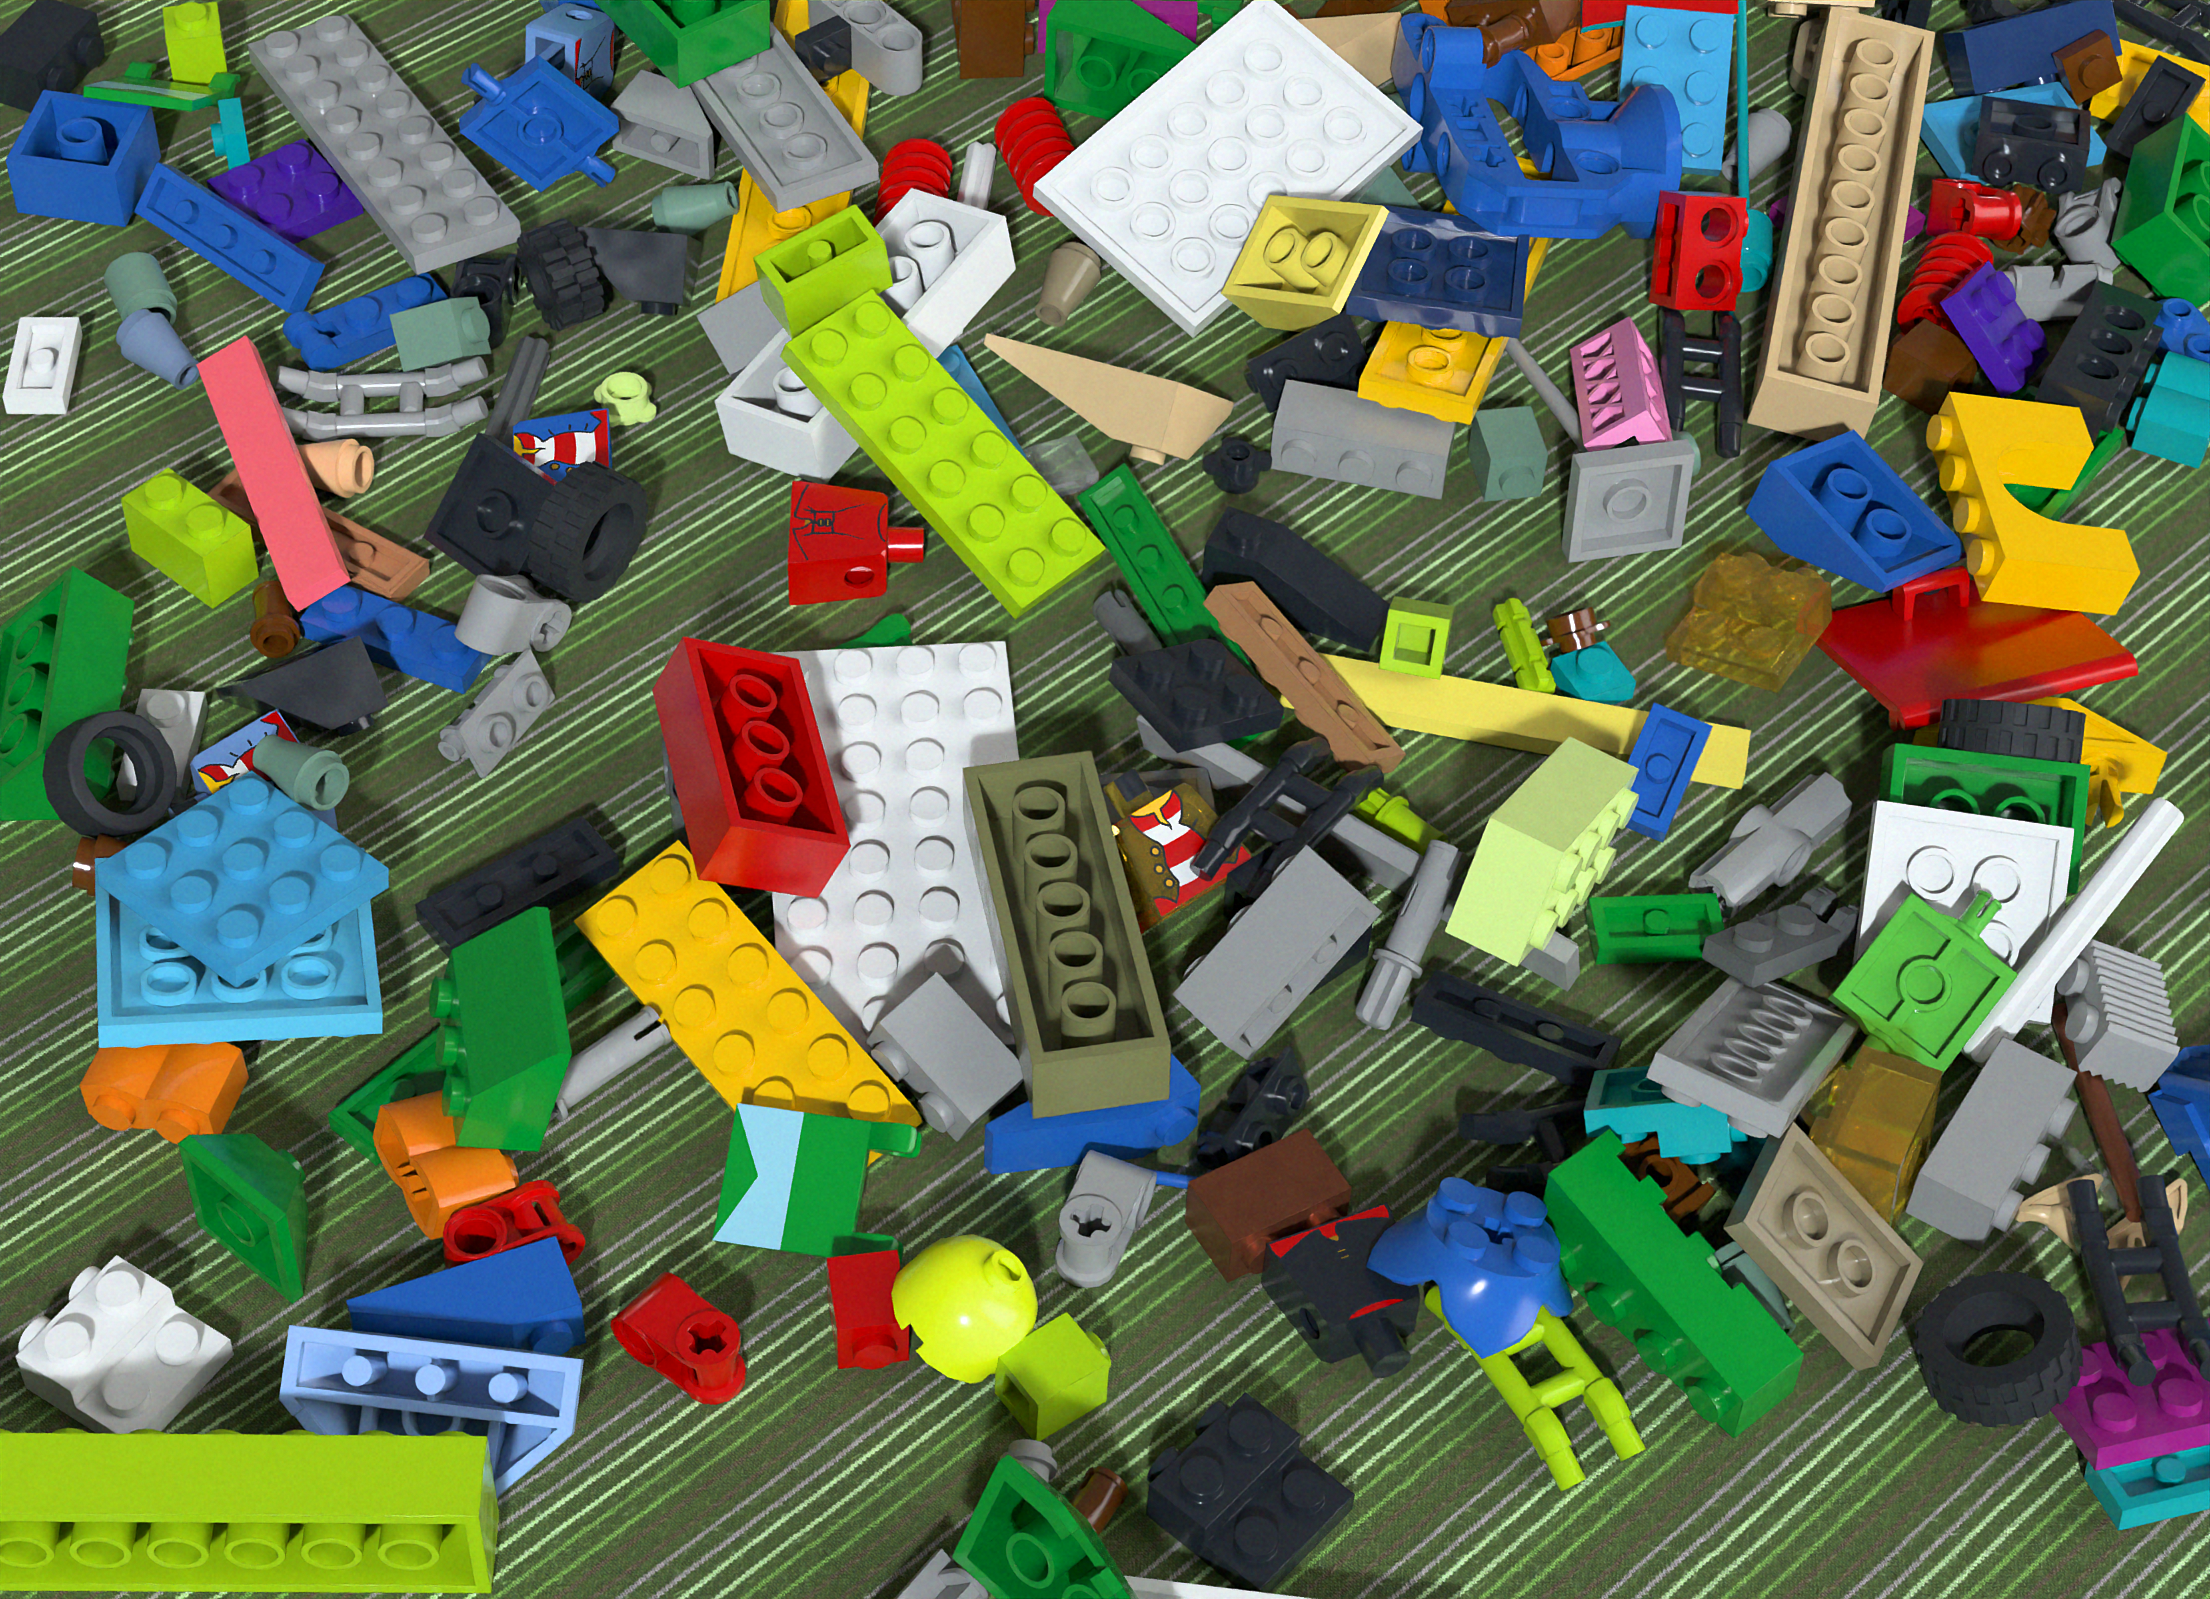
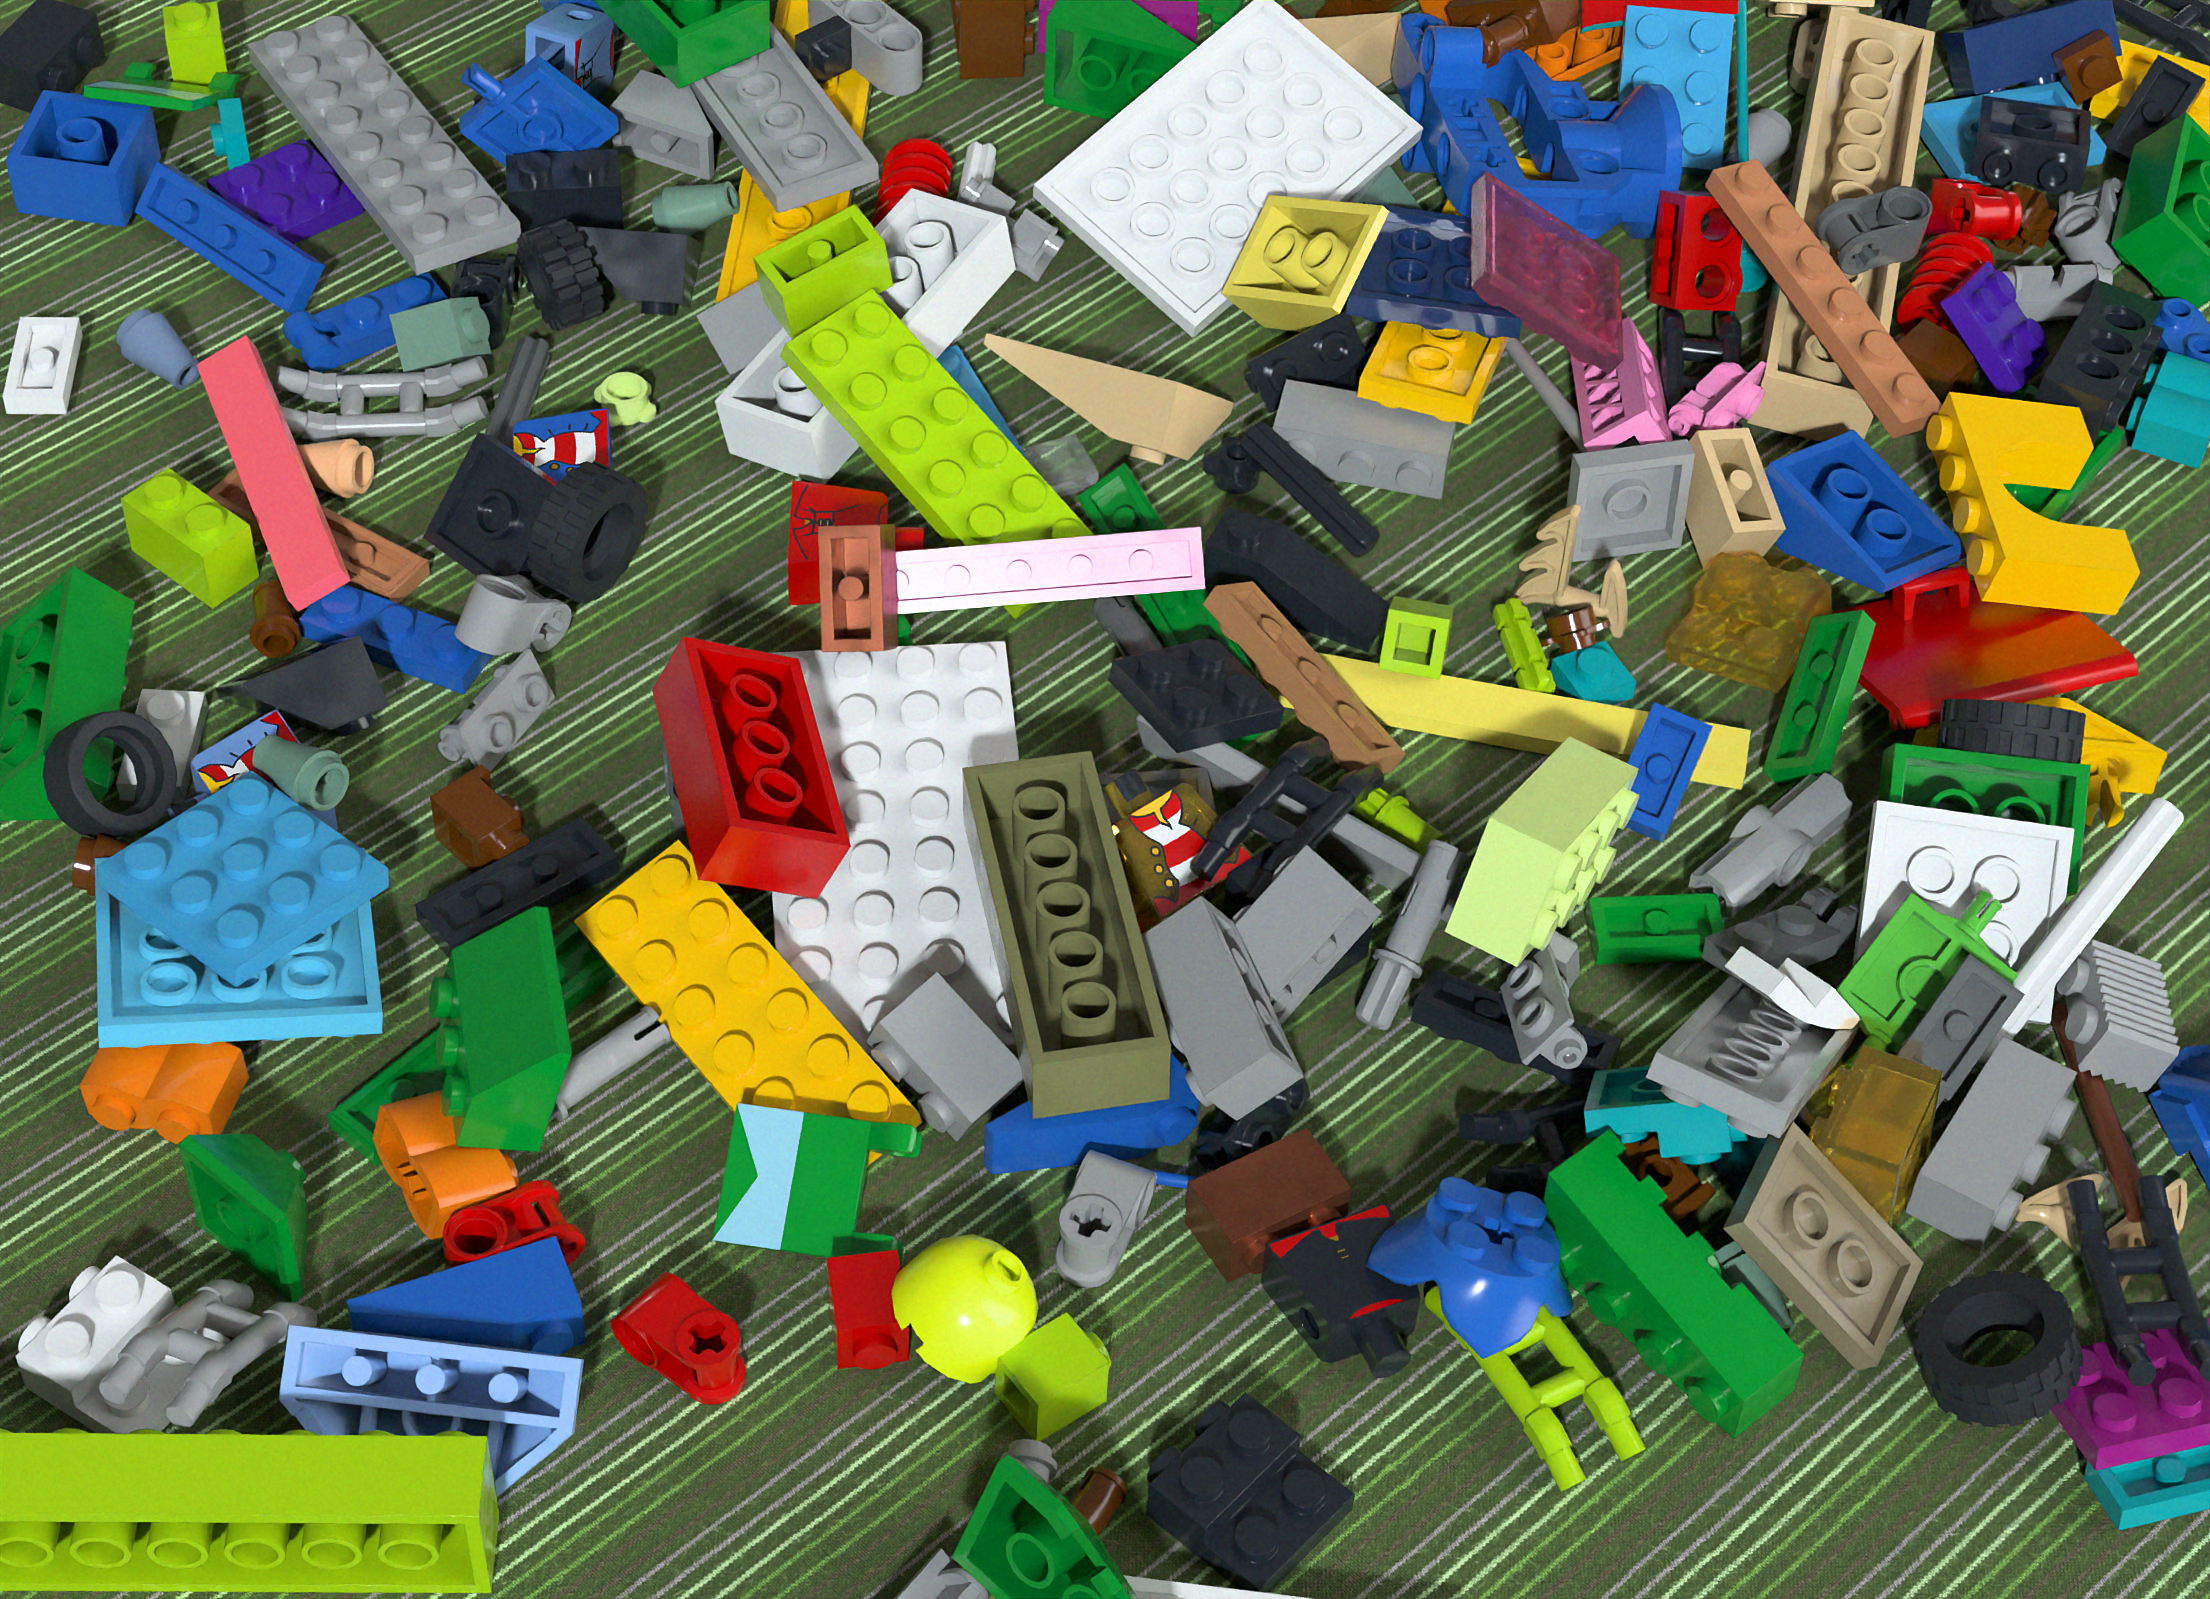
sand green brick [104,252,177,326] -> none
red piece [994,97,1075,217] -> none
dark tan cone [1035,242,1101,327] -> none
sand green brick [1468,406,1548,502] -> none
none -> light grey piece [99,1279,318,1429]
none -> reddish brown brick [430,764,531,873]
none -> black brick [506,149,624,243]
none -> brick [818,524,898,652]
none -> plate [895,526,1205,614]
none -> light grey hinge [956,177,1065,282]
none -> light grey brick [1142,896,1304,1121]
none -> black axle [1240,422,1380,558]
none -> clear pink plate [1471,172,1624,374]
none -> light grey hinge [1500,945,1588,1069]
none -> tan piece [1512,504,1628,638]
none -> bright pink hinge [1668,361,1767,439]
none -> tan brick [1685,428,1786,570]
none -> nougat plate [1705,159,1942,439]
none -> white slope [1724,946,1861,1029]
none -> green plate [1762,610,1876,784]
none -> dark grey piece [1815,186,1933,275]
none -> dark grey hinge [1862,954,2025,1143]

